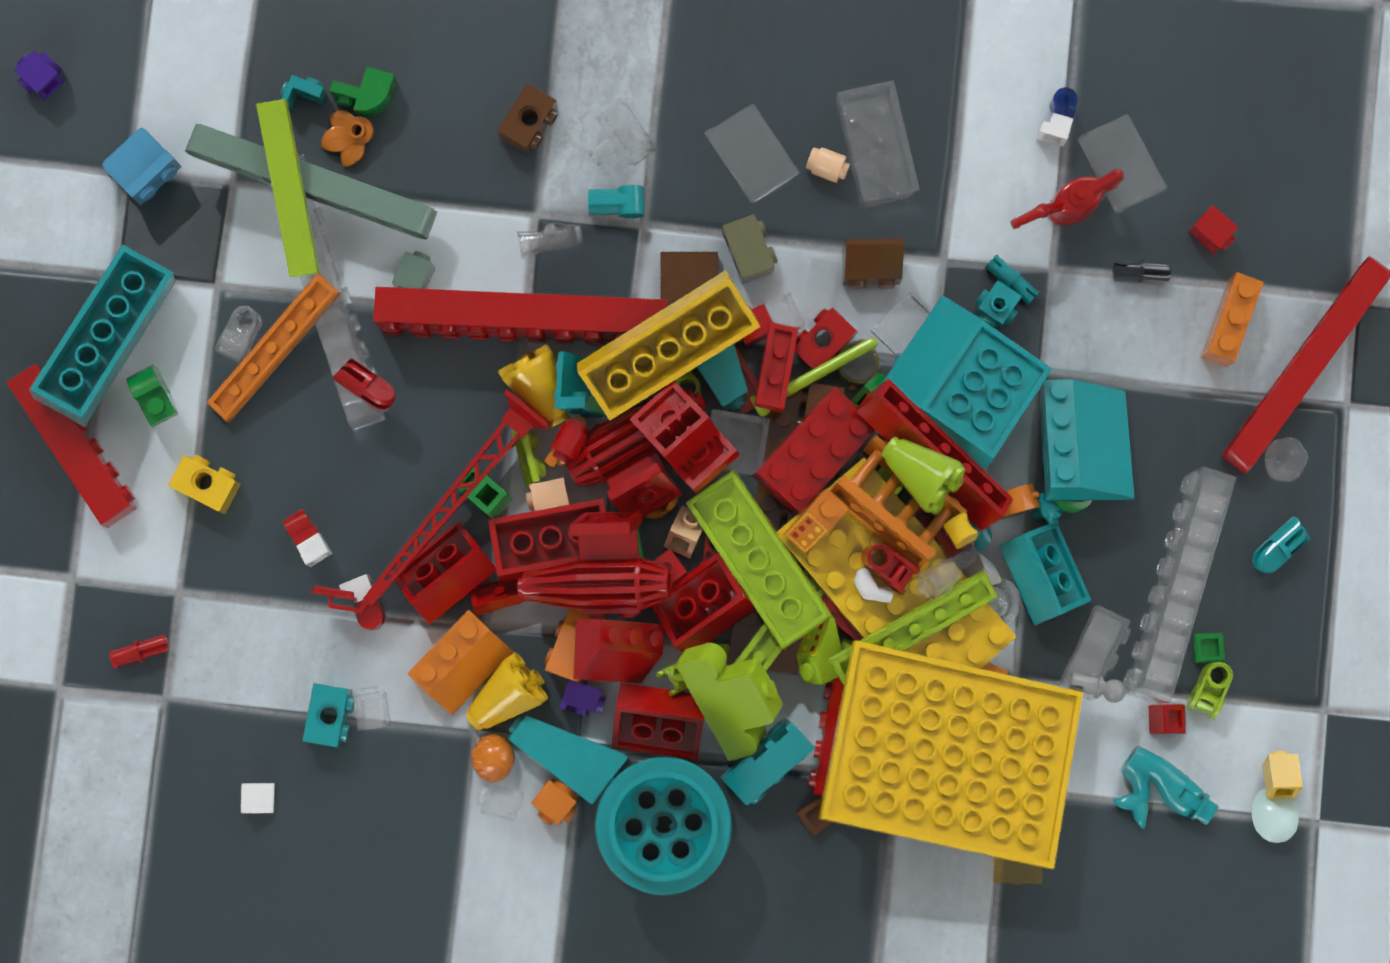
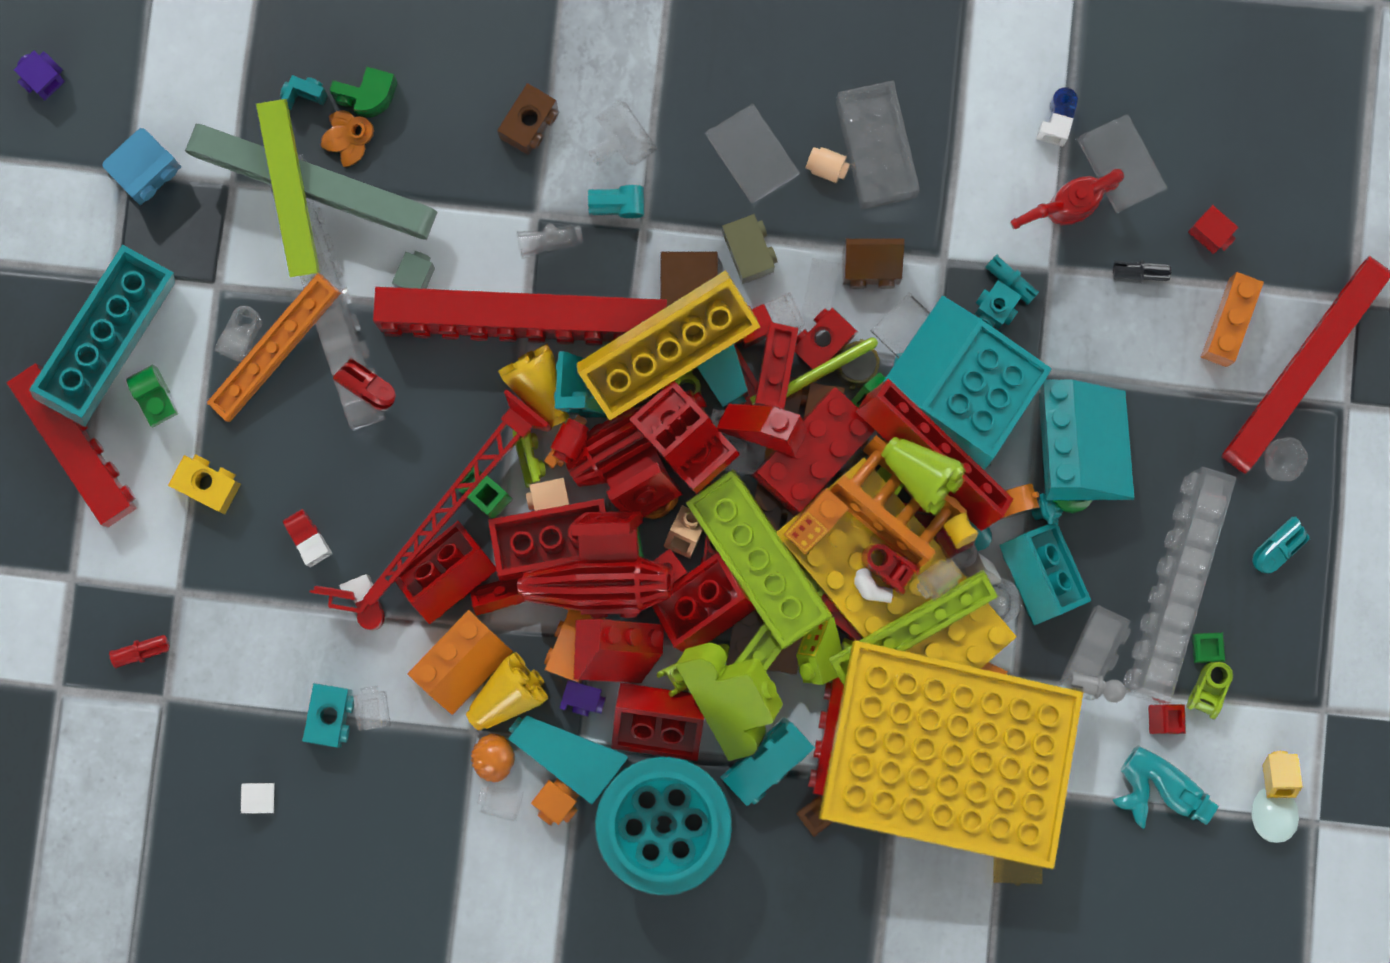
none -> red slope [716,404,807,456]

